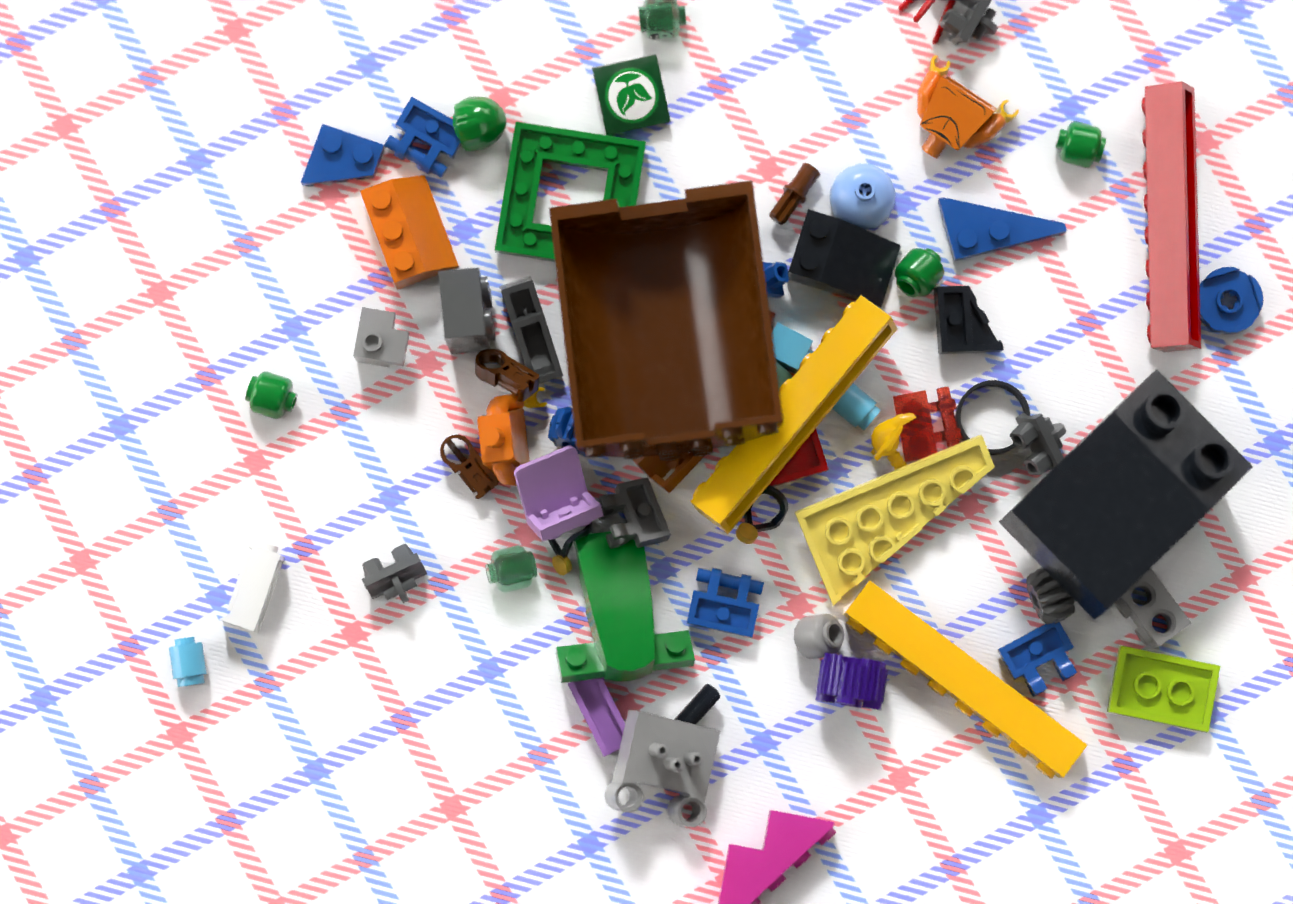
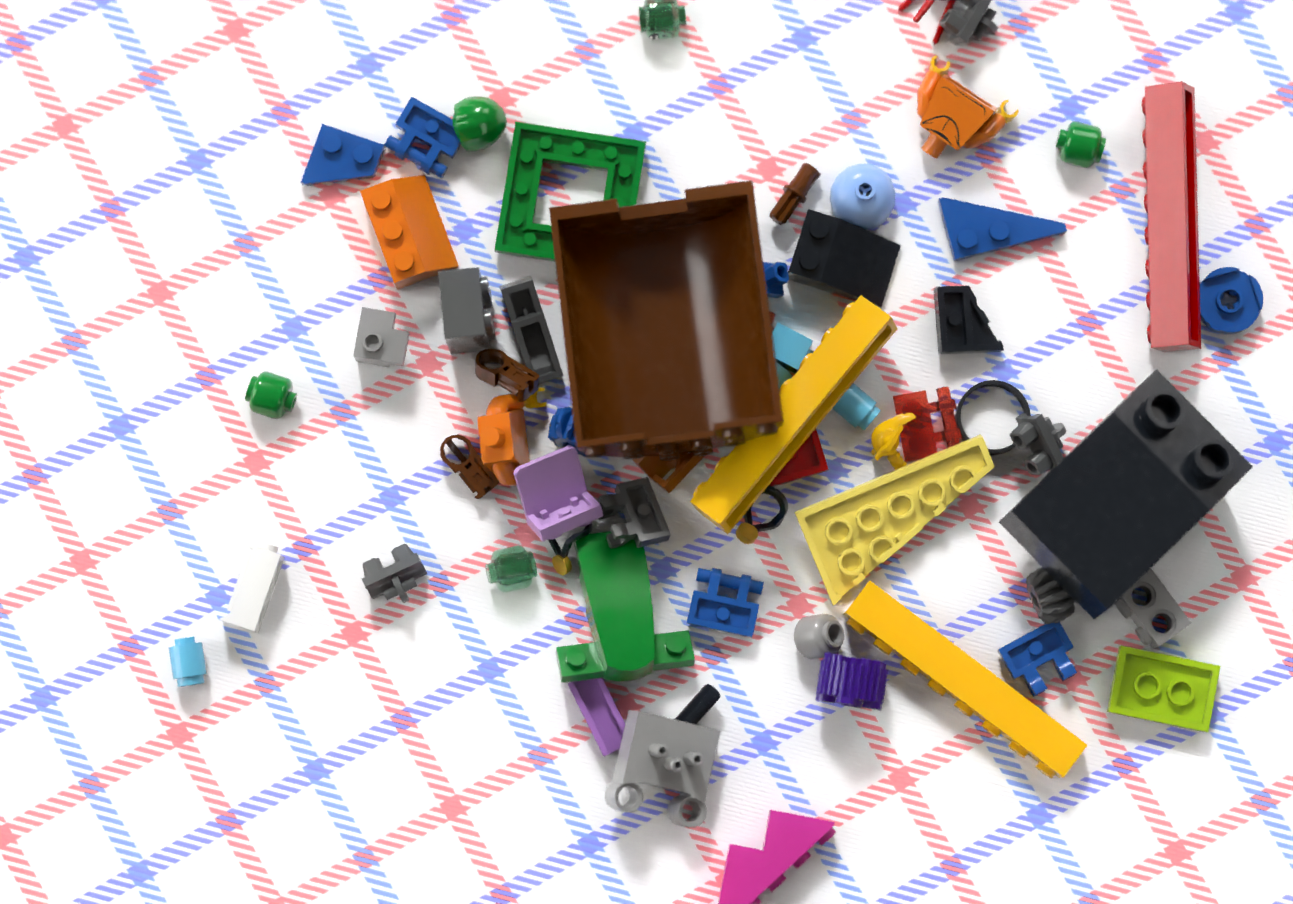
slope [592,54,671,135] -> none
green head [895,248,944,297] -> none

